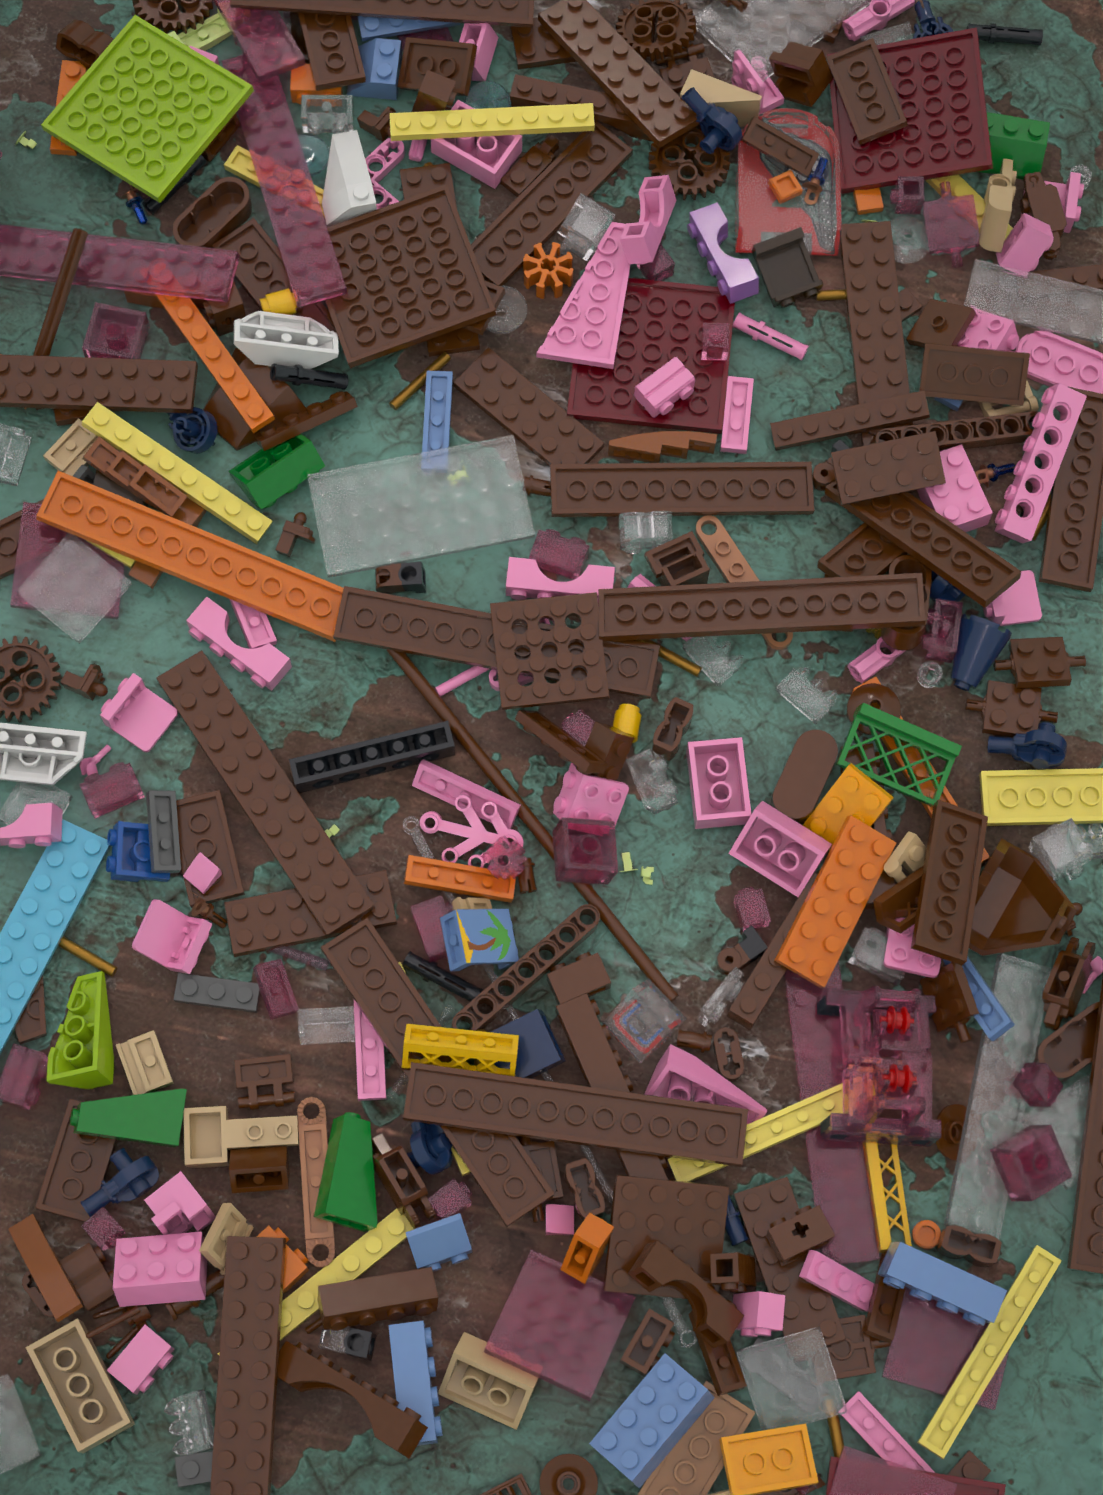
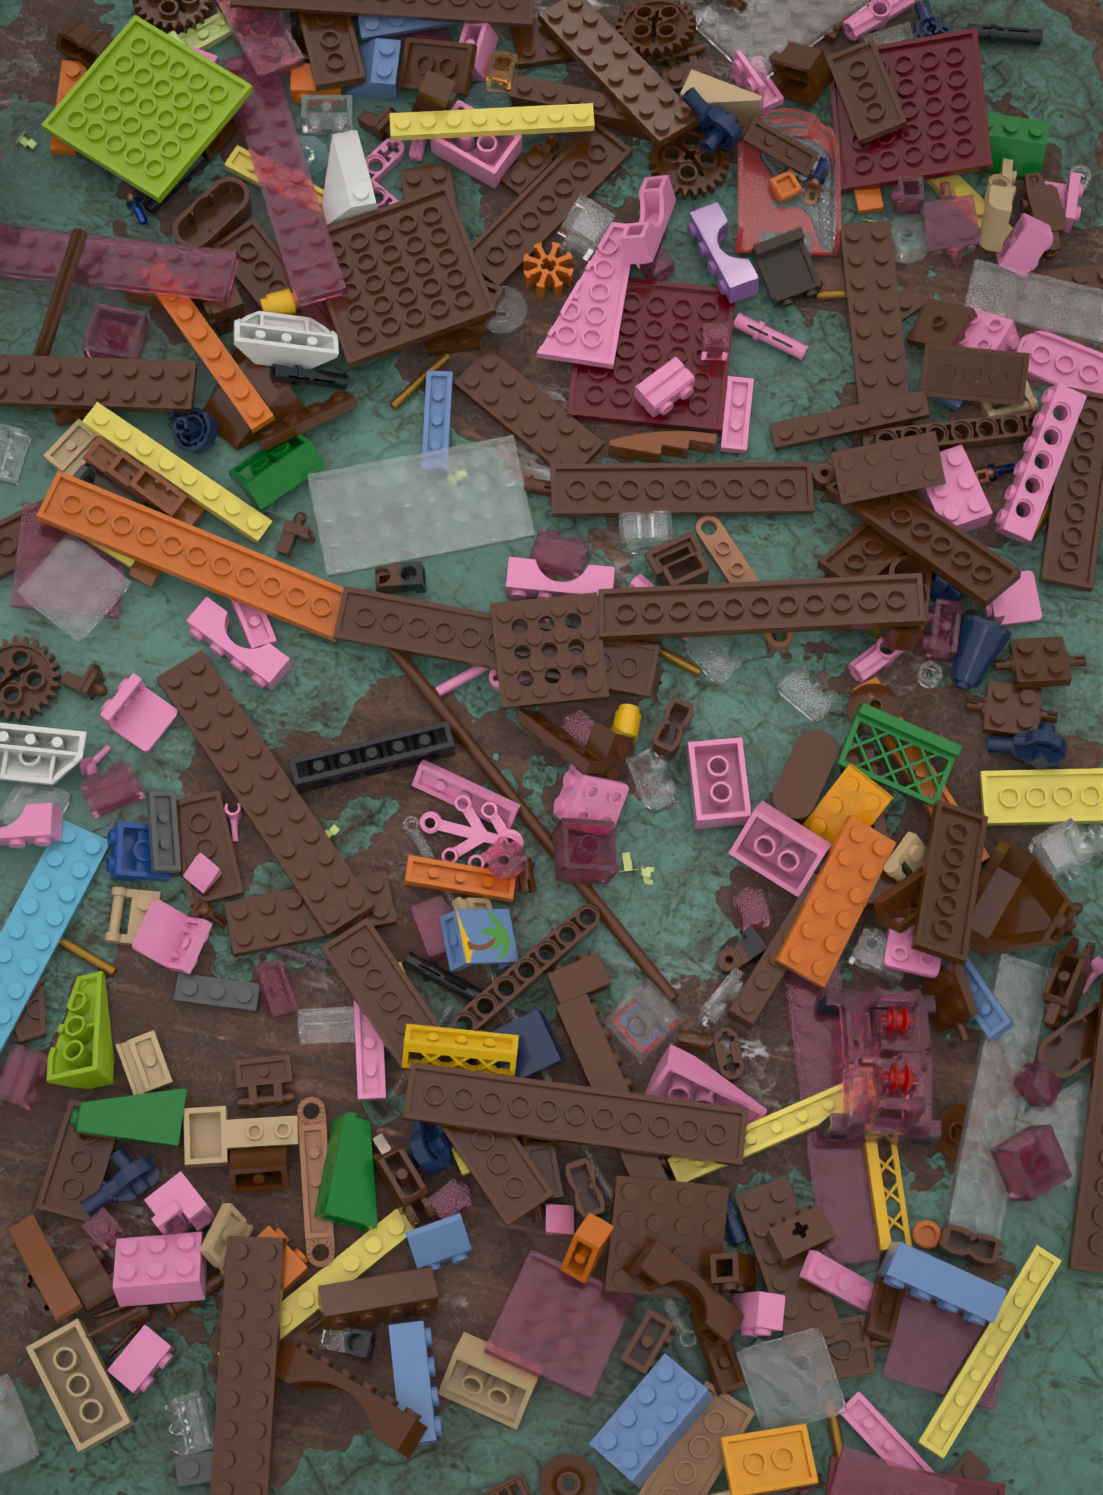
none -> tan plate [105,887,162,945]
none -> bright pink hand [224,802,242,842]
none -> clear orange brick [486,50,517,94]

